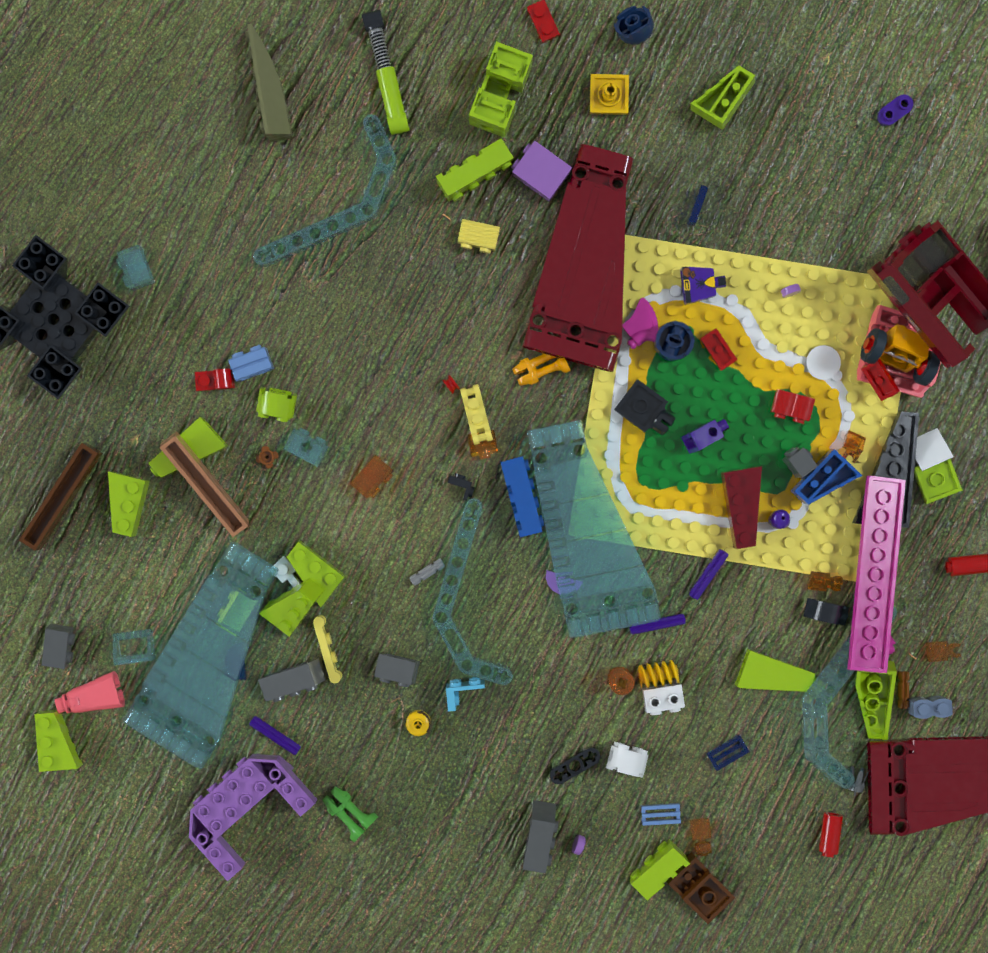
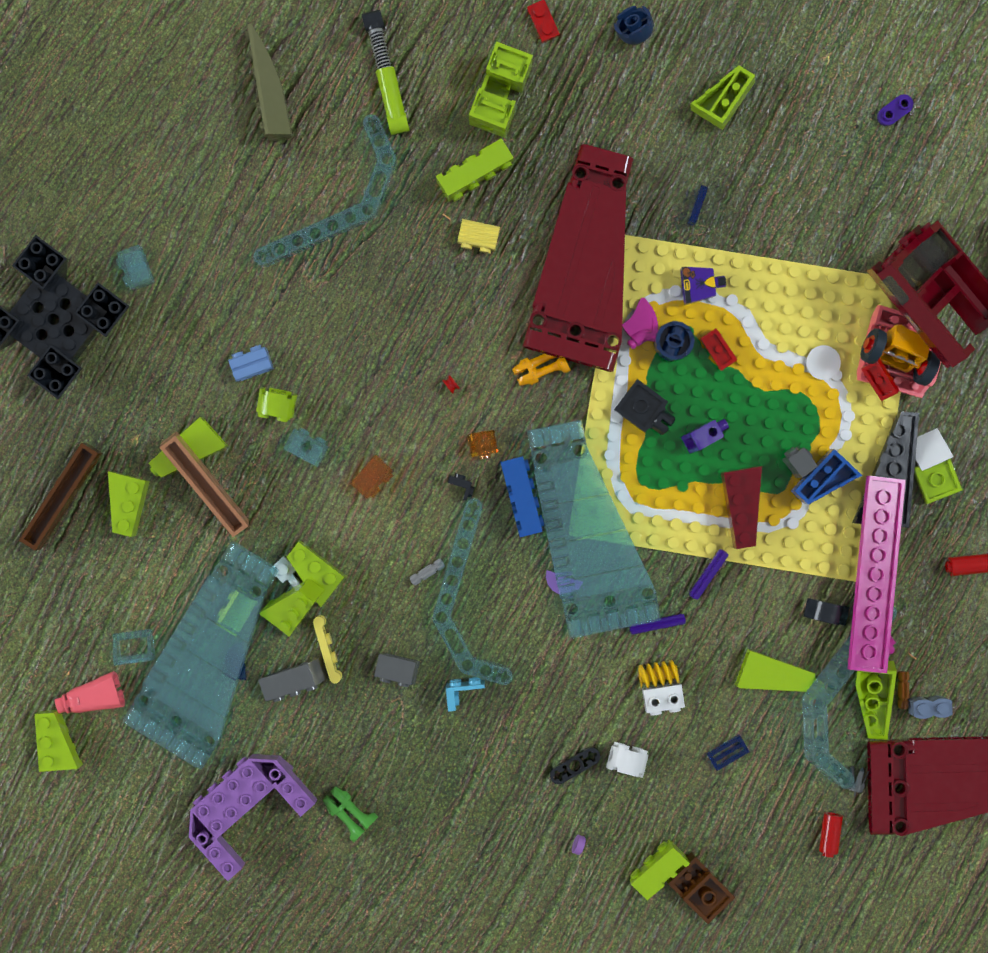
dark grey brick [41,624,76,669] -> none
red plate [195,369,235,391] -> none
dark purple axle [249,716,301,755] -> none
dark orange plate [256,446,279,468] -> none
yellow head [406,710,431,736] -> none
light yellow plate [460,384,493,445] -> none
medium lavender brick [511,141,572,201] -> none
dark grey wedge [523,800,559,873] -> none
yellow plate [590,74,629,115] -> none
clear orange piece [607,667,635,695] -> none
medium blue tile [641,803,681,826] -> none
clear orange plate [689,818,712,857] -> none
dark purple piece [768,509,790,529] -> none
red brick [770,389,815,424] -> none
medium lavender tile [781,284,801,298] -> none
clear orange plate [807,571,843,591] -> none
clear orange plate [842,430,866,463] -> none
clear orange plate [926,641,961,662] -> none

